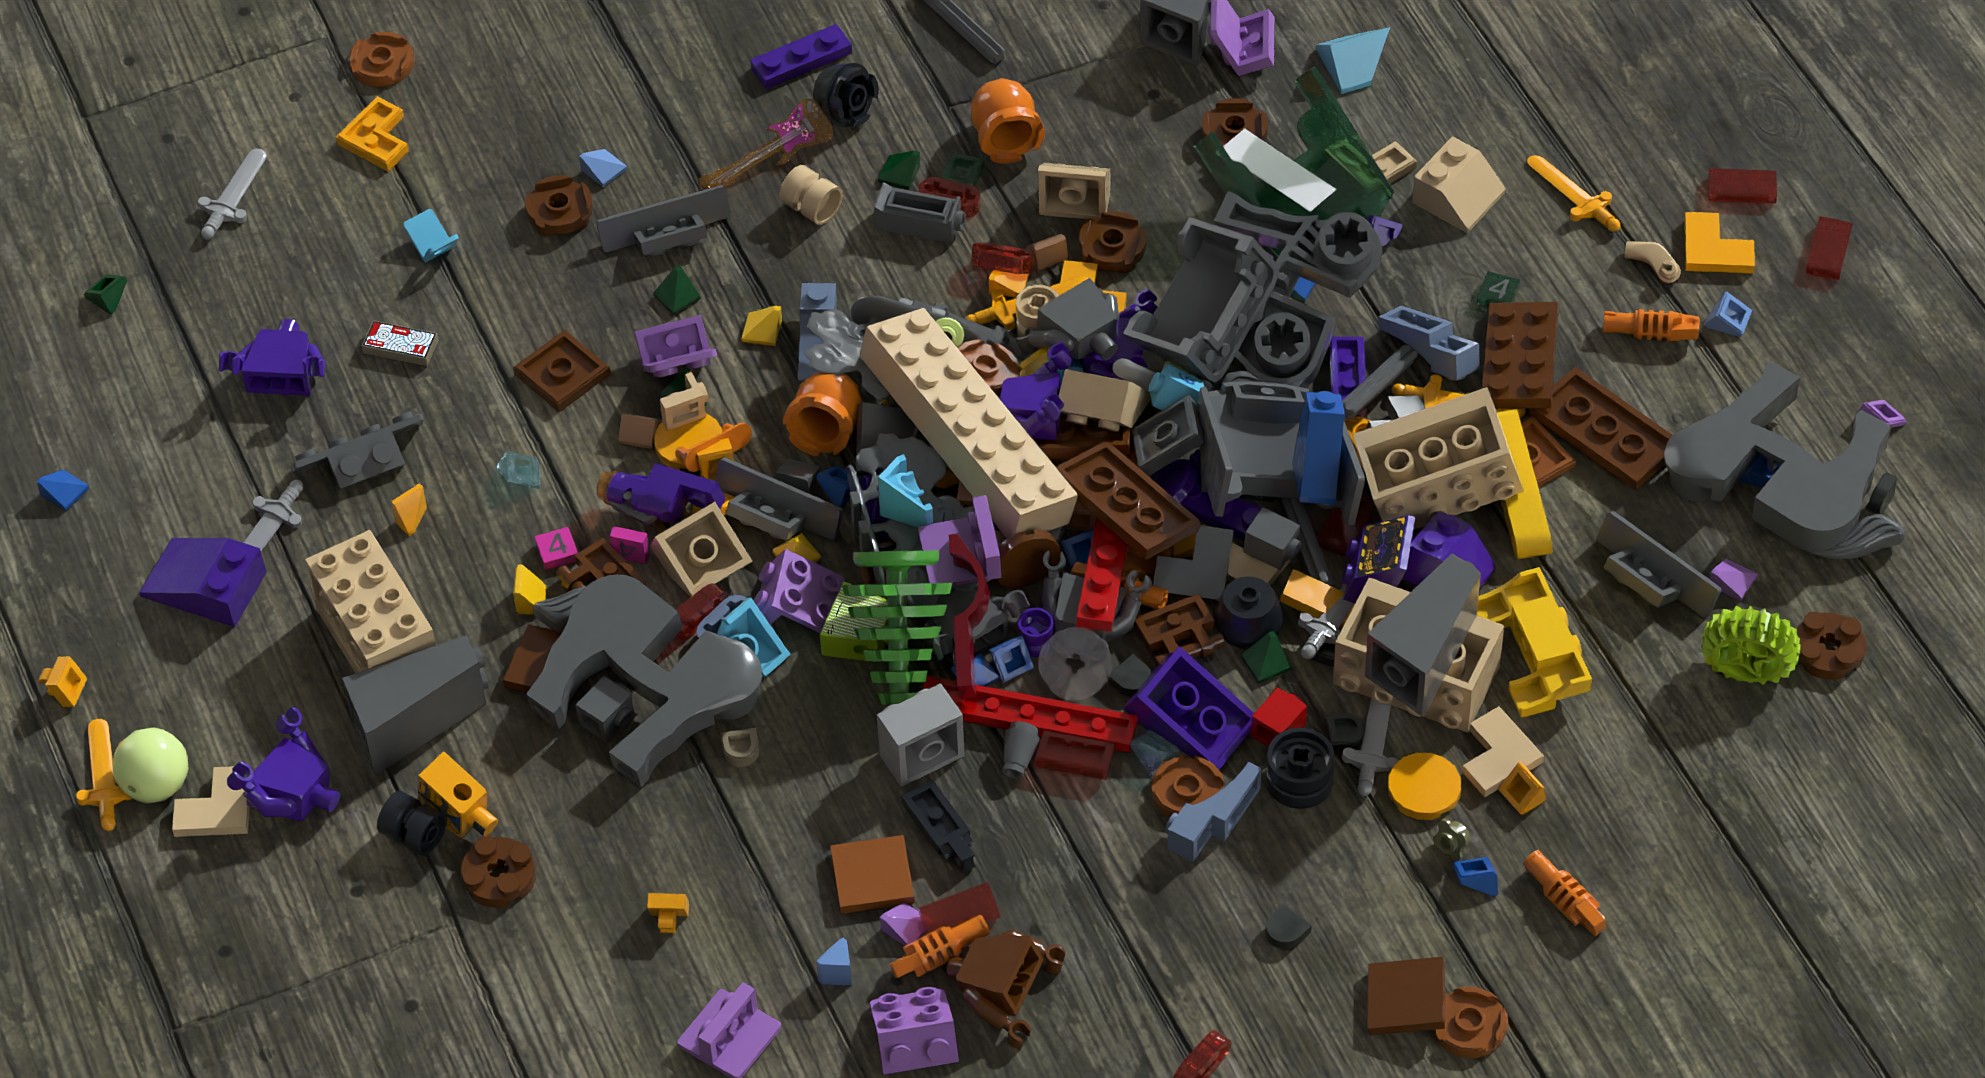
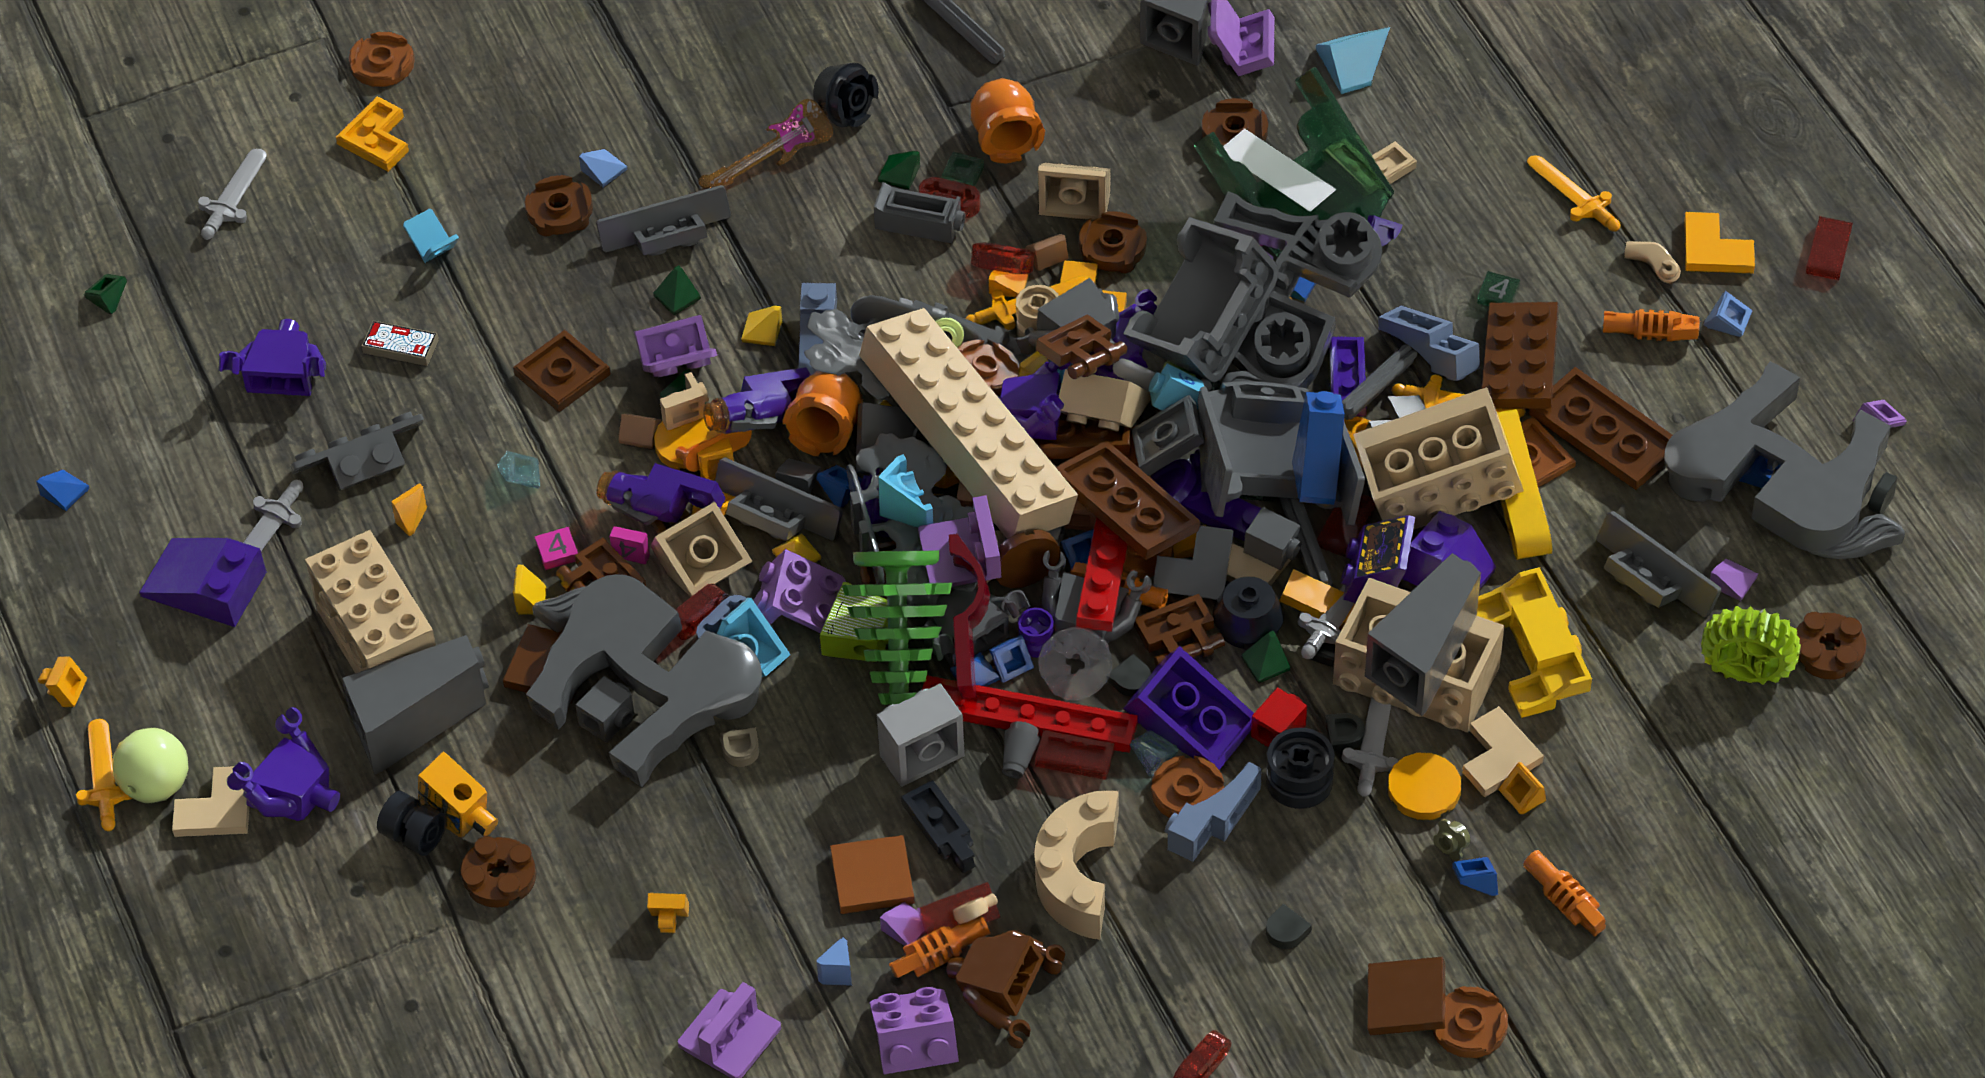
dark purple plate [750,24,852,89] -> none
tan wheel [779,165,843,225] -> none
tan slope [1412,136,1506,233] -> none
clear red tile [1708,168,1777,204] -> none
none -> dark purple plate [703,367,811,434]
none -> tan piece [953,893,998,924]
none -> tan brick [1035,791,1119,940]
none -> reddish brown plate [1036,314,1127,379]

